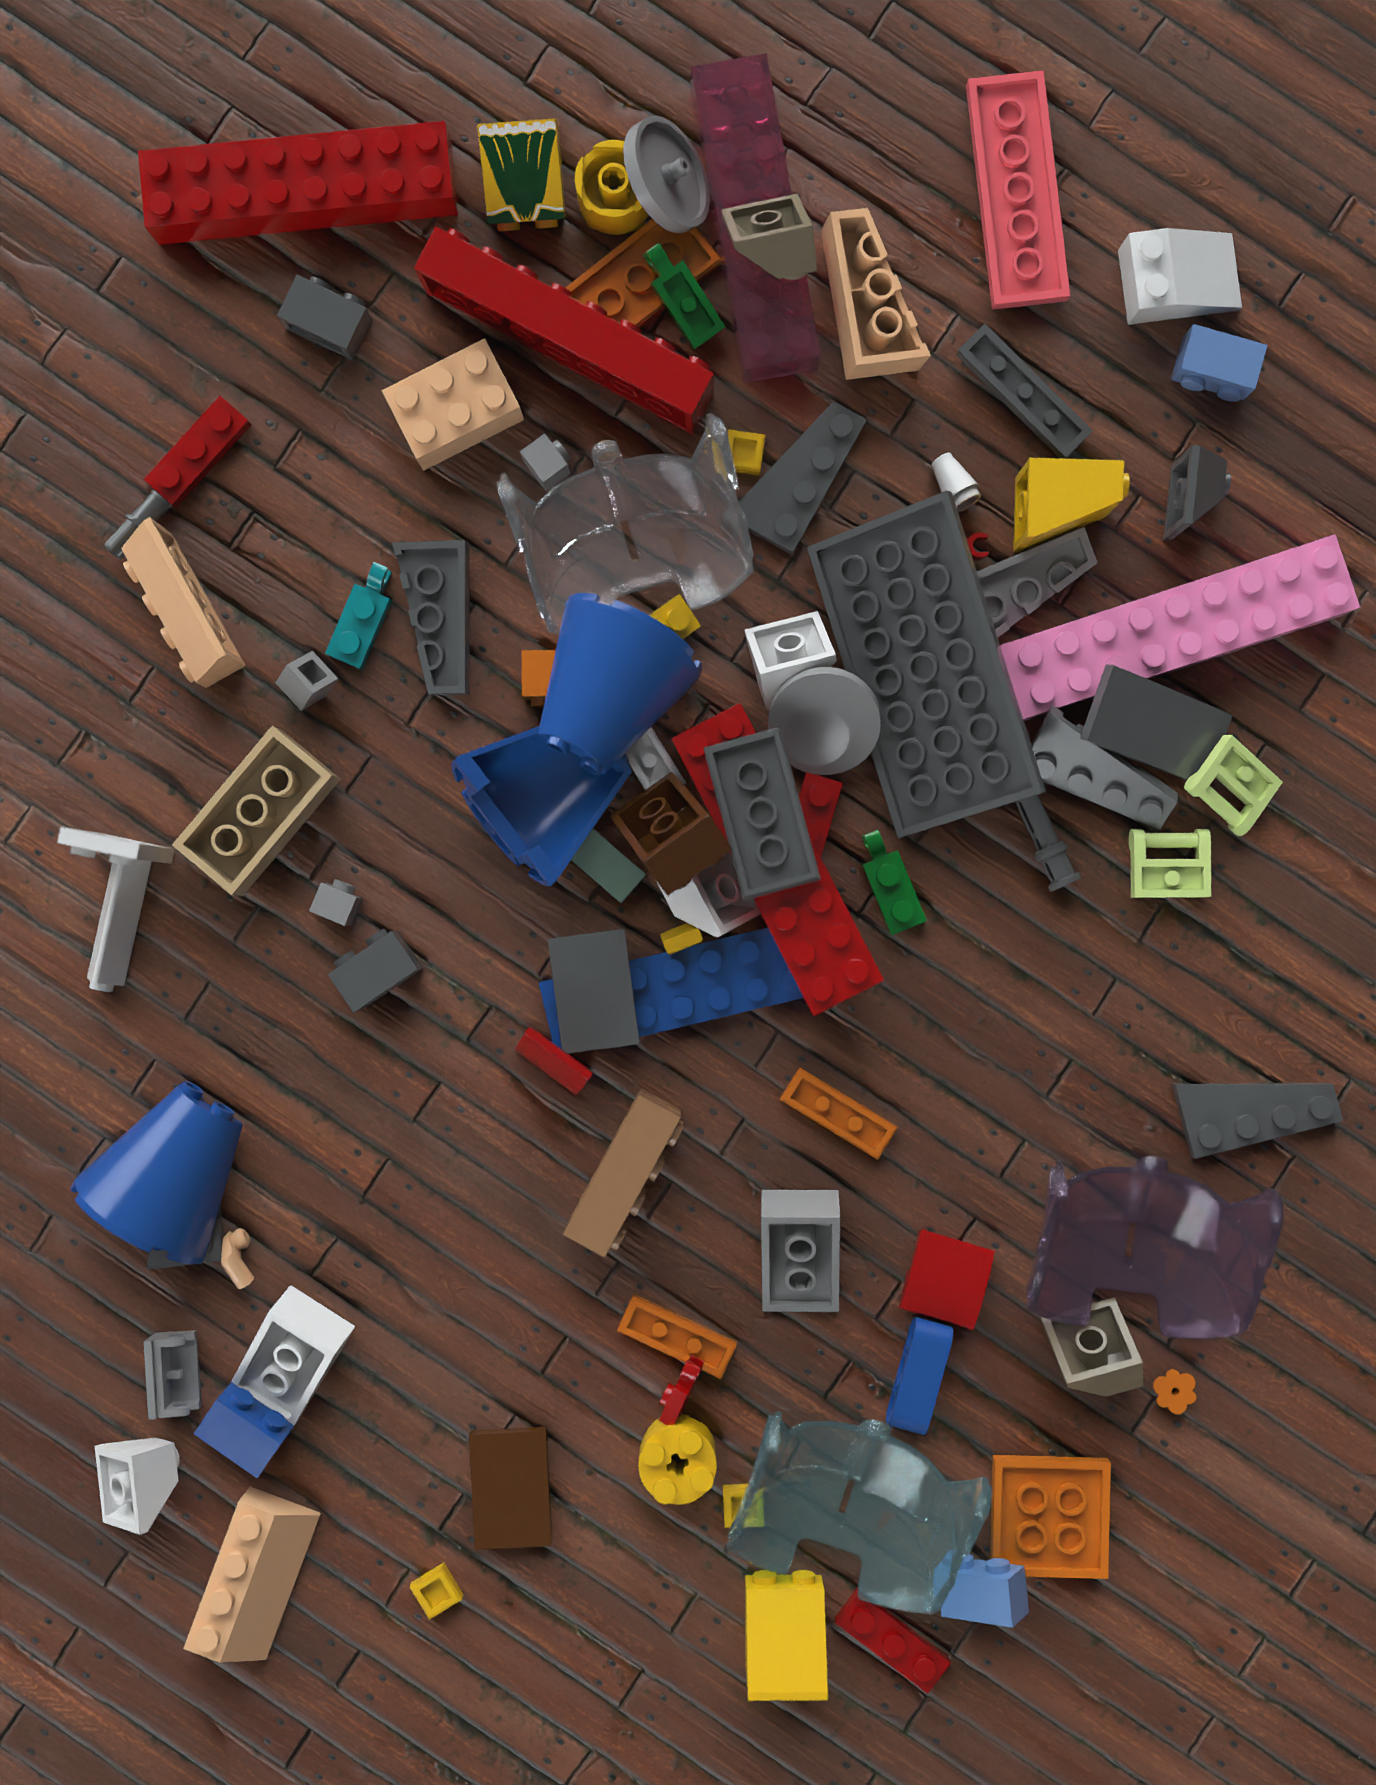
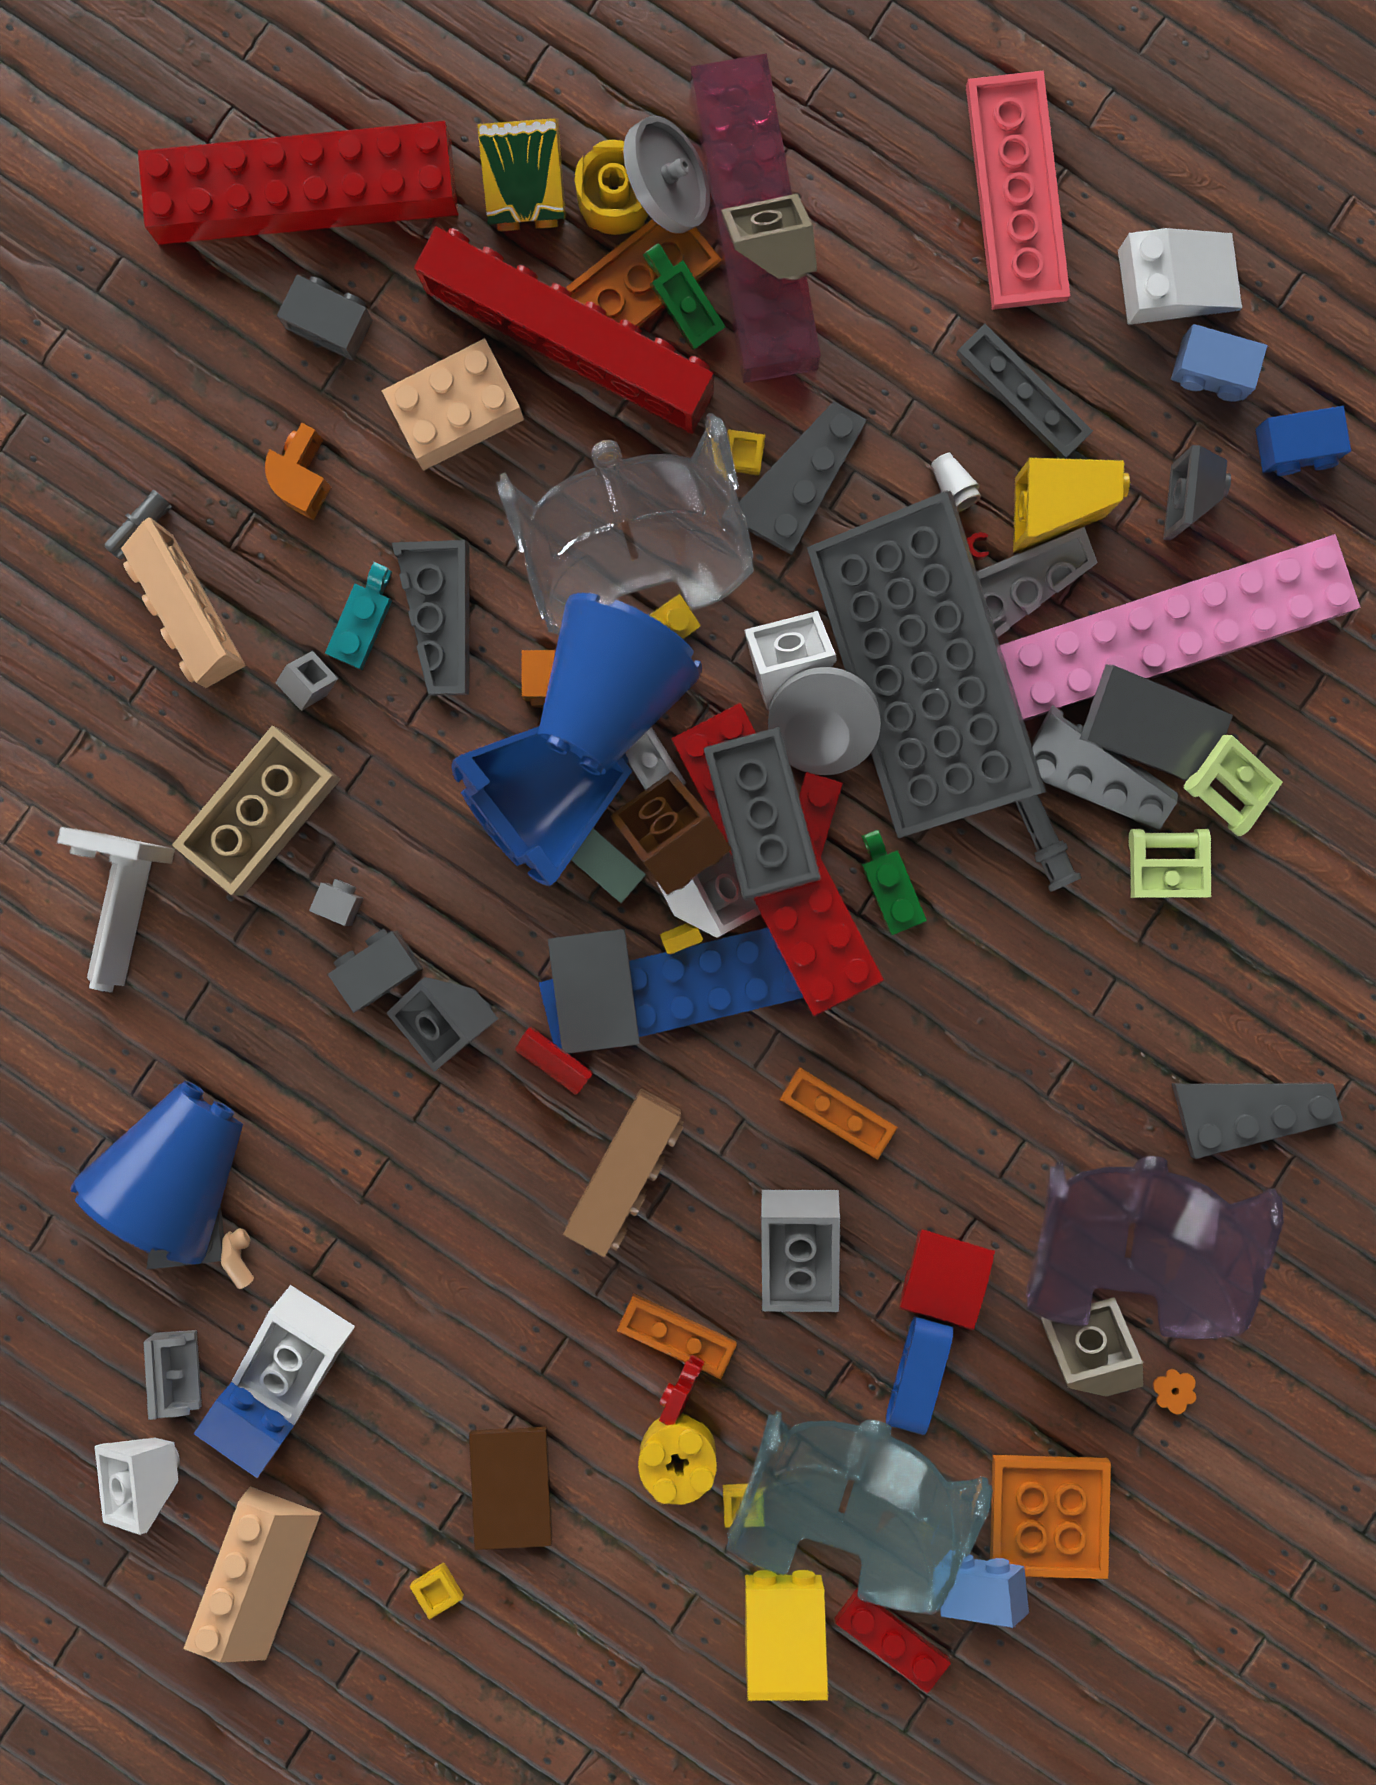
red plate [143,395,252,508] -> none
light grey plate [520,433,571,491] -> none
light nougat wedge [821,208,931,380] -> none
none -> orange brick [265,423,332,521]
none -> dark grey slope [387,977,499,1072]
none -> blue brick [1255,406,1351,476]

